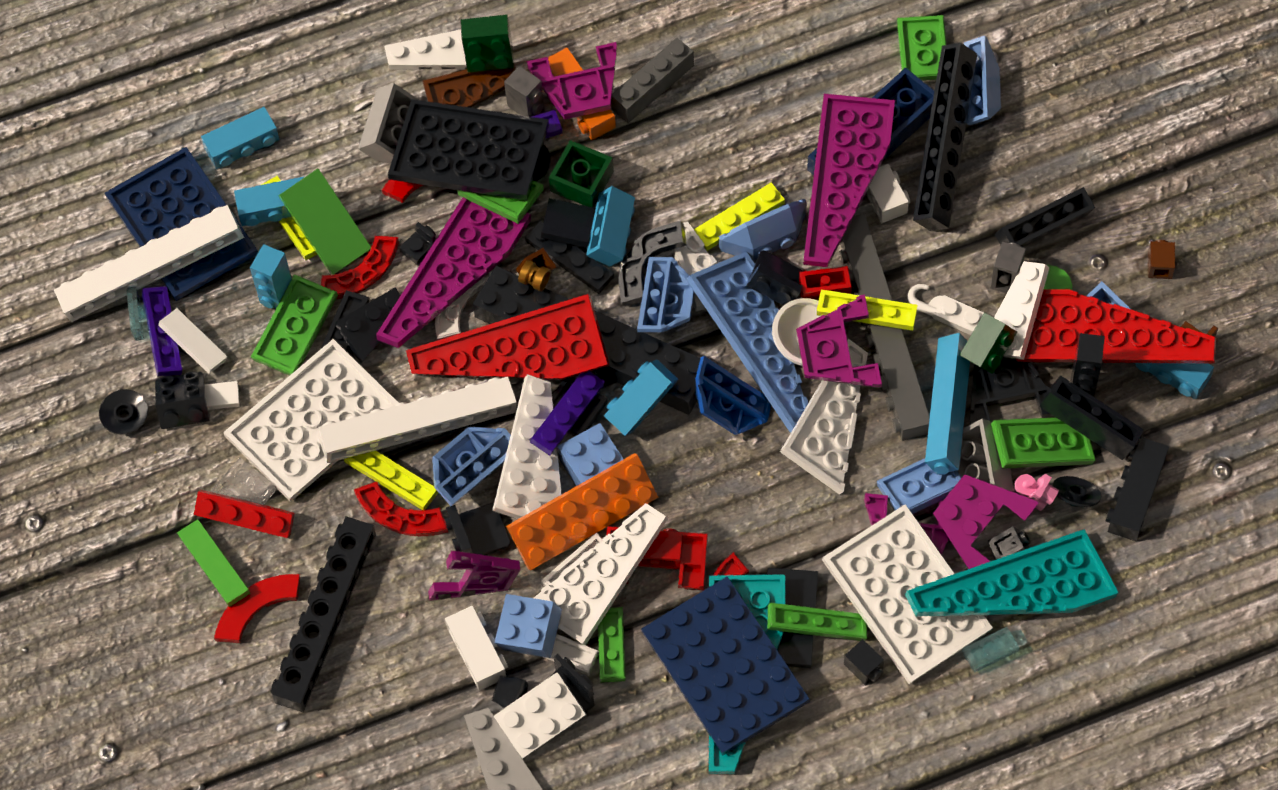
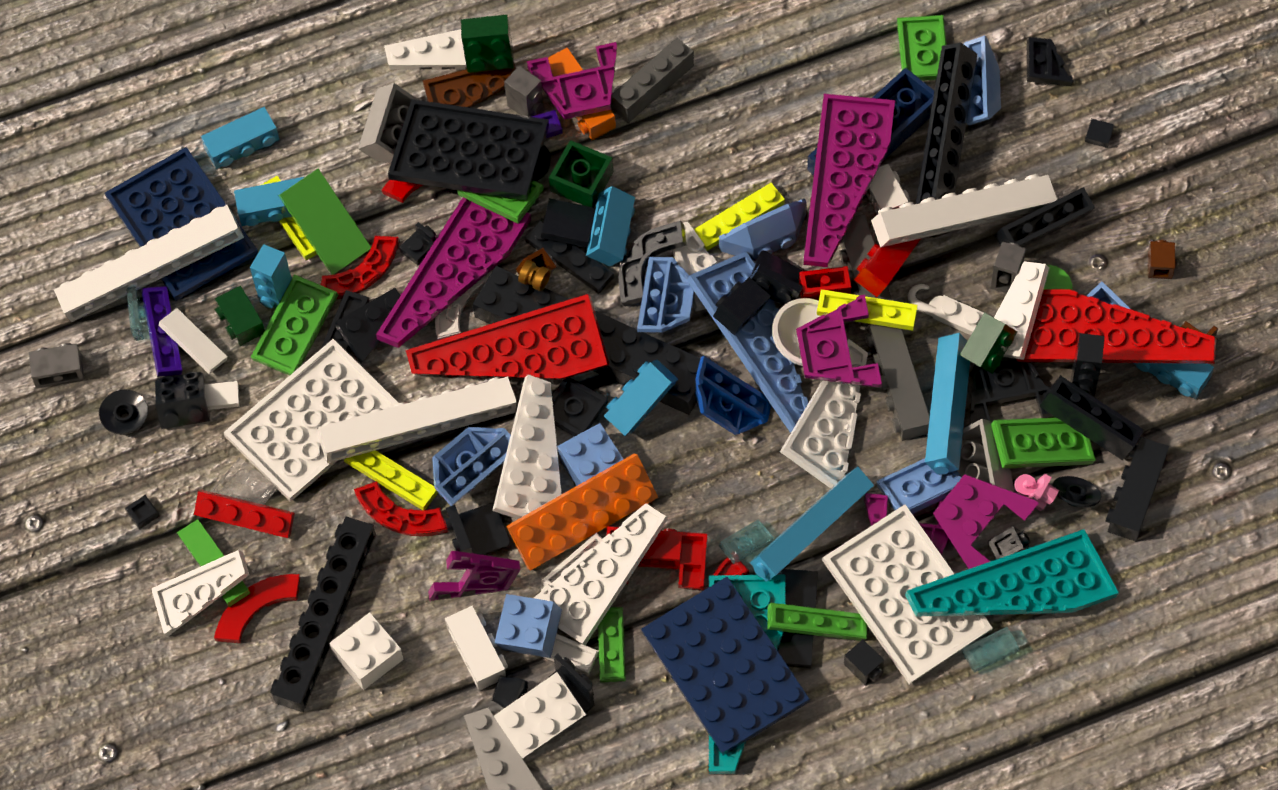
dark purple plate [530,372,605,456] -> none
none -> flat silver brick [29,343,84,388]
none -> black tile [125,495,160,530]
none -> white wing [151,550,249,636]
none -> dark green brick [214,285,265,346]
none -> white brick [329,612,404,690]
none -> black brick [713,277,771,335]
none -> clear light blue plate [719,519,774,564]
none -> dark azure brick [750,467,874,582]
none -> red brick [854,238,921,297]
none -> white brick [871,174,1057,248]
none -> black wing [1026,37,1073,87]
none -> black tile [1085,118,1114,148]

